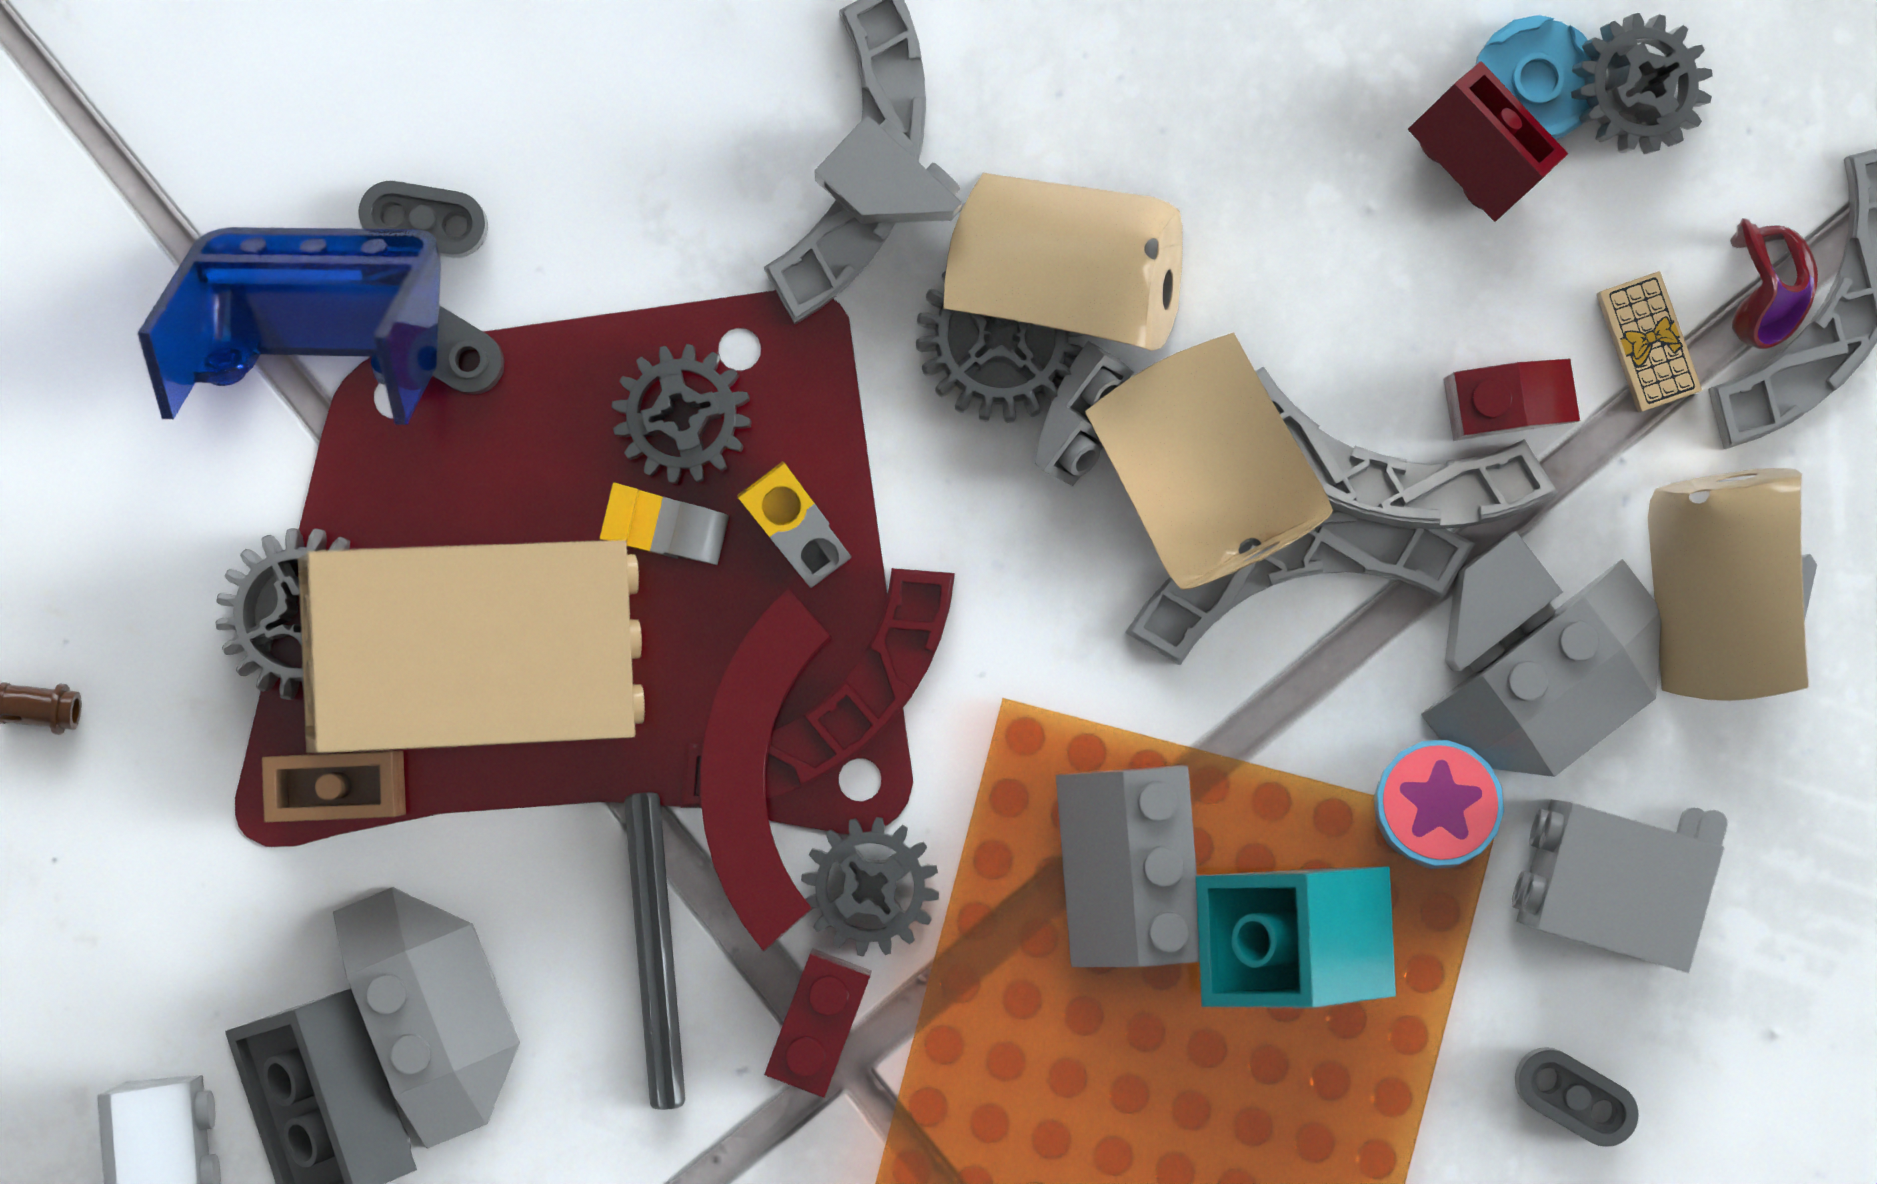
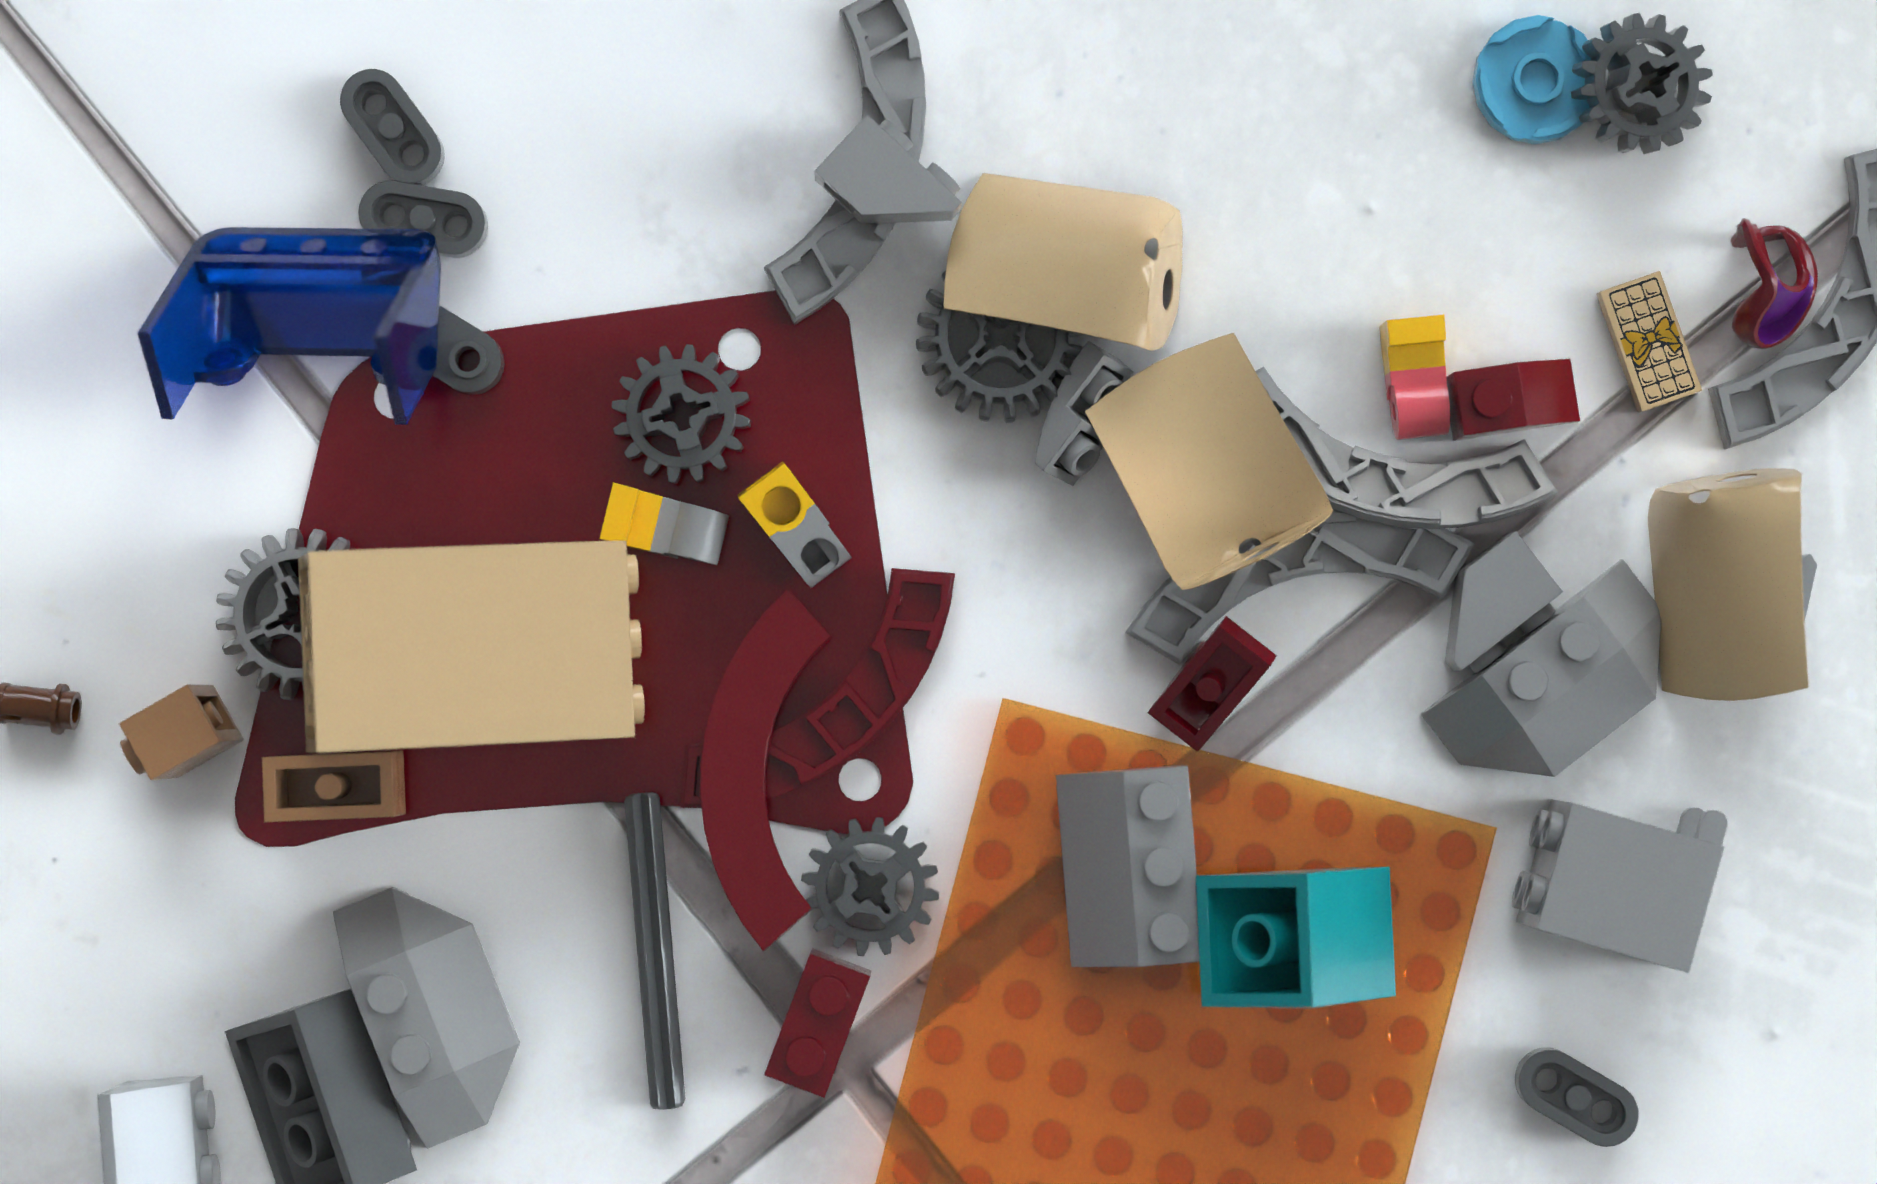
tile [1373,740,1504,869] -> none
dark red brick [1407,61,1568,222] -> none
none -> medium nougat brick [119,684,244,780]
none -> dark grey plate [340,69,445,185]
none -> dark red slope [1147,616,1277,752]
none -> leg [1379,314,1450,440]

